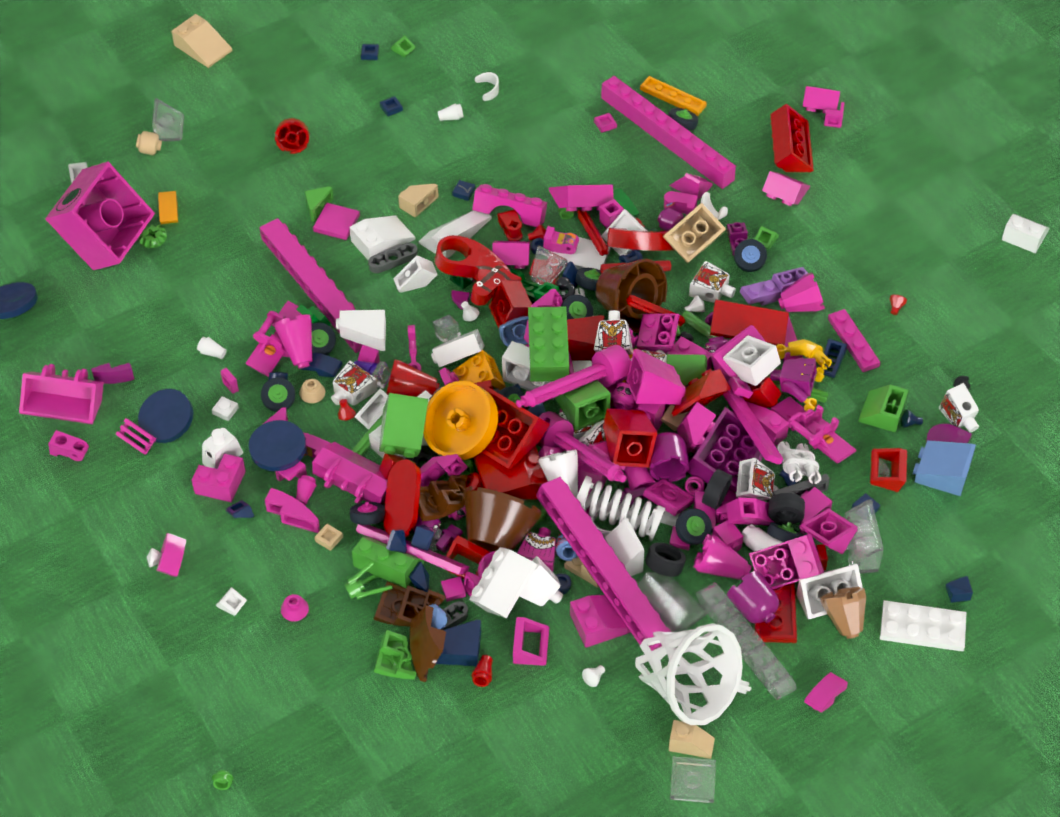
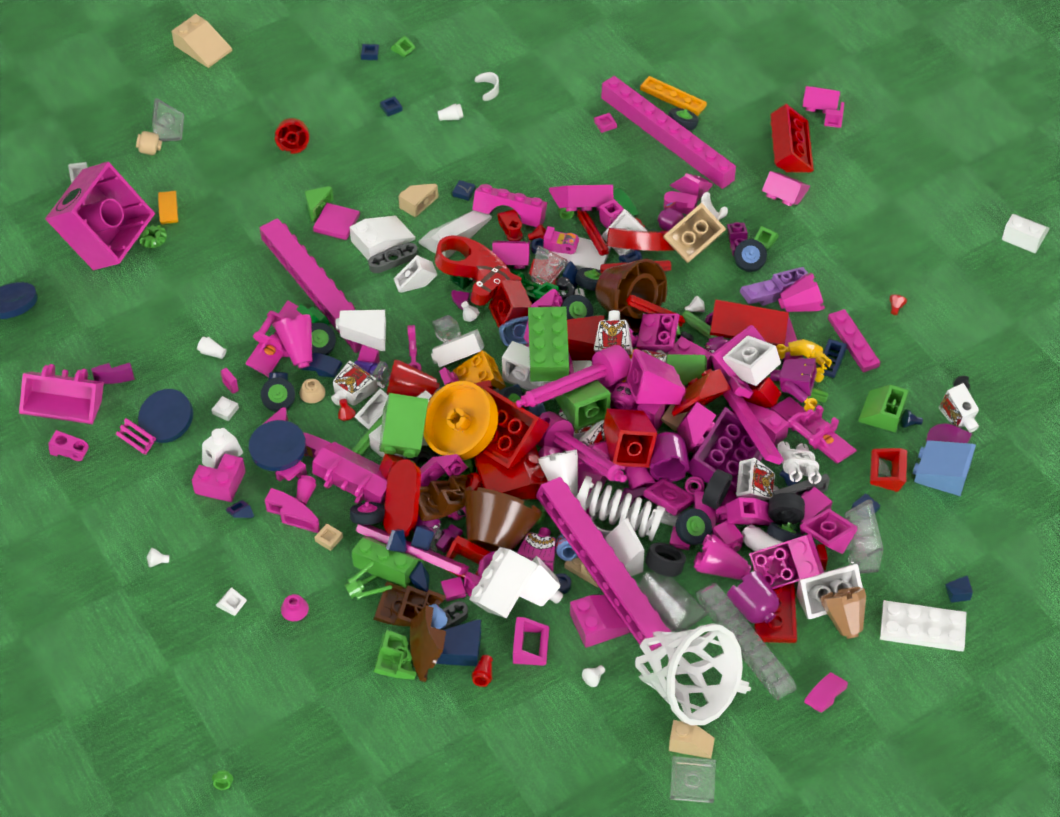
dark pink slope [156,533,186,577] -> none
torso [689,261,736,303] -> none

